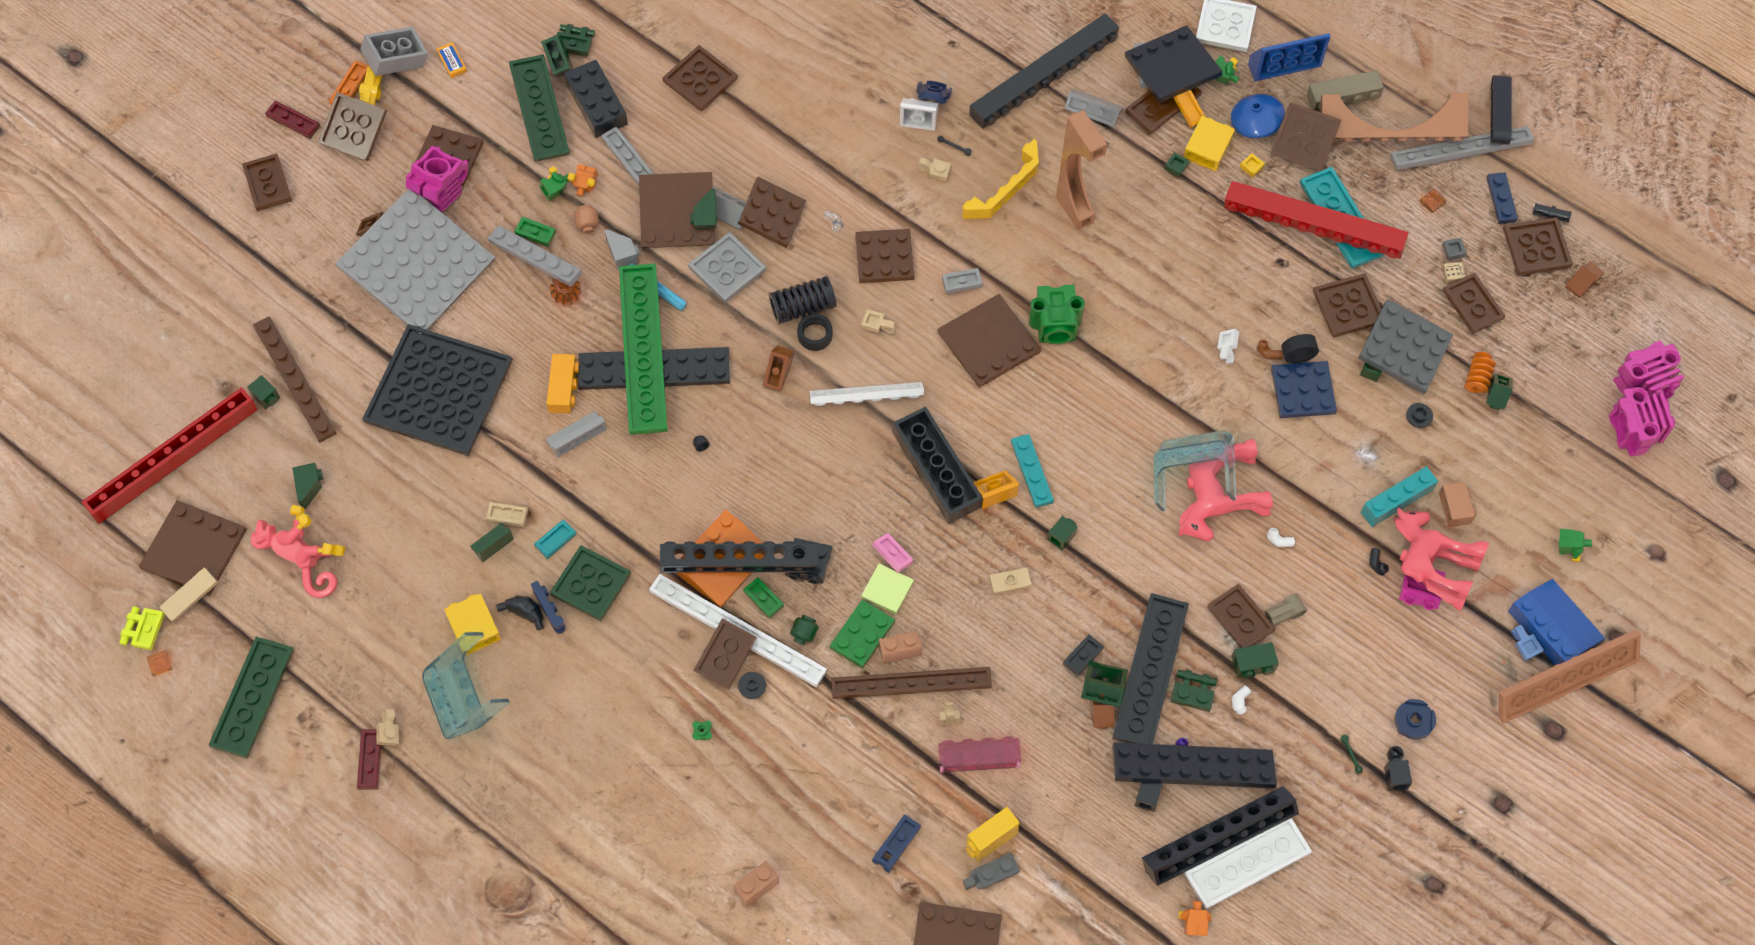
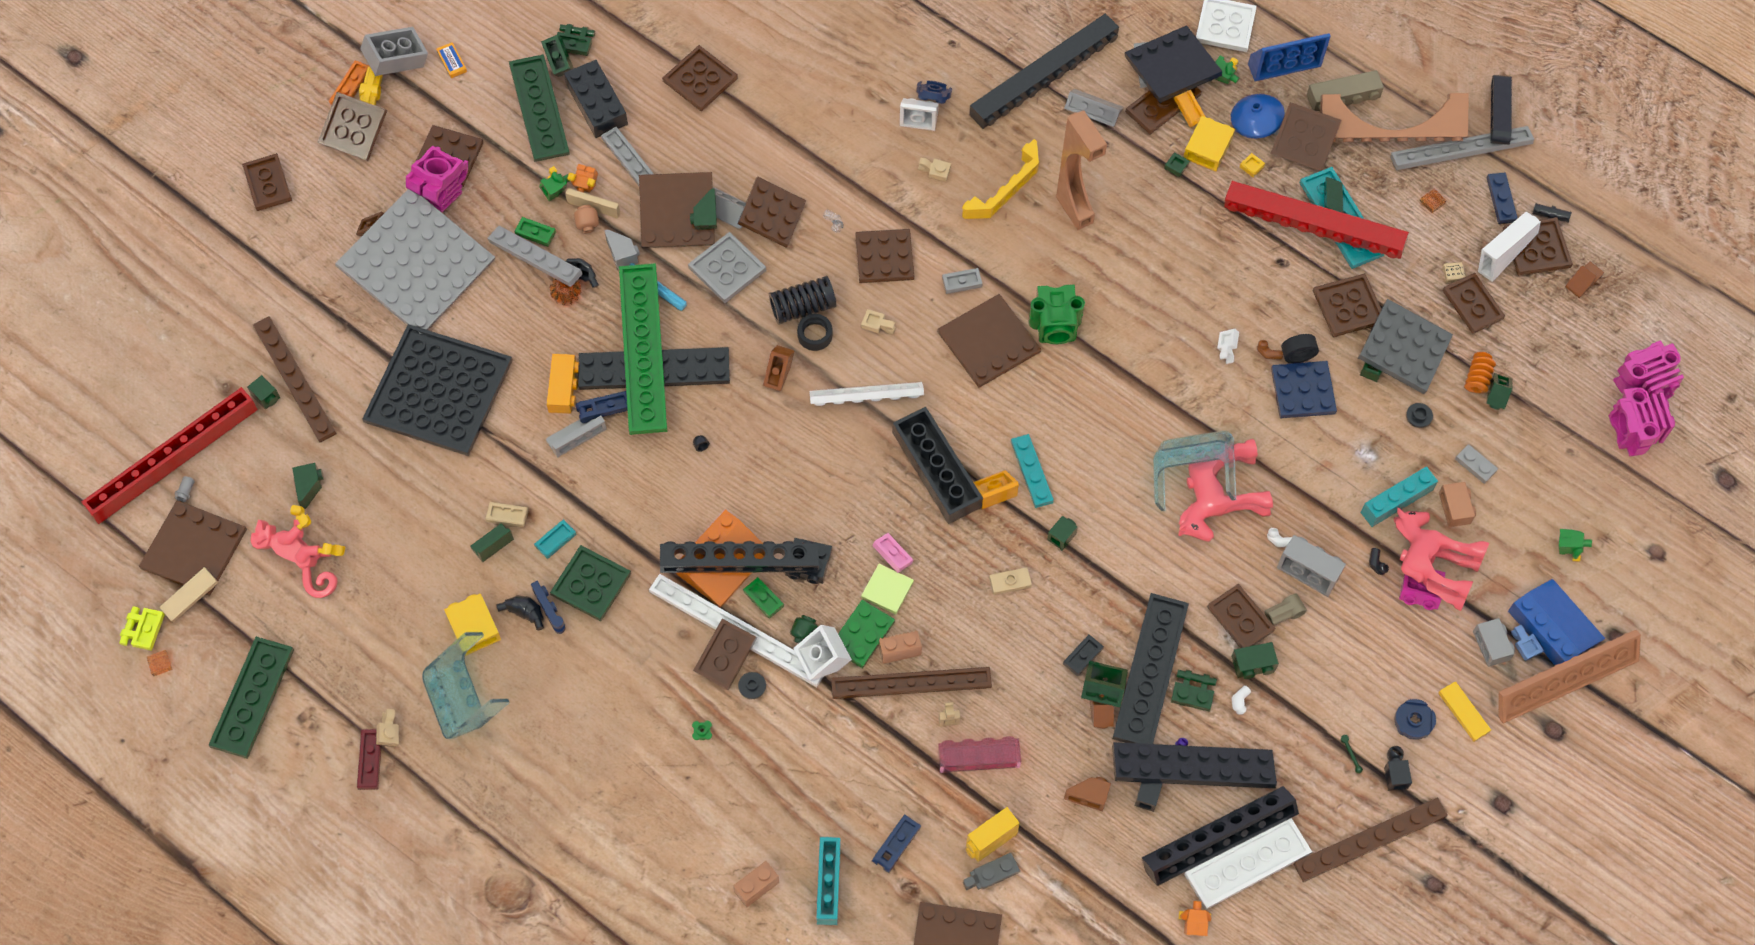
dark red tile [265,100,320,139] -> none
black hinge [937,136,972,156] -> none
dark grey plate [1442,238,1467,260] -> none
none -> light grey pin [175,476,195,502]
none -> tan tile [565,188,620,218]
none -> black piece [566,258,599,288]
none -> dark blue plate [575,391,628,423]
none -> white slope [793,625,852,681]
none -> teal brick [816,837,841,925]
none -> dark orange slope [1064,777,1111,812]
none -> light grey brick [1277,535,1346,597]
none -> reddish brown plate [1293,797,1448,882]
none -> dark green slope [1324,177,1343,213]
none -> yellow tile [1438,681,1491,742]
none -> light grey plate [1455,444,1498,484]
none -> light grey brick [1473,618,1515,667]
none -> white slope [1478,212,1541,282]

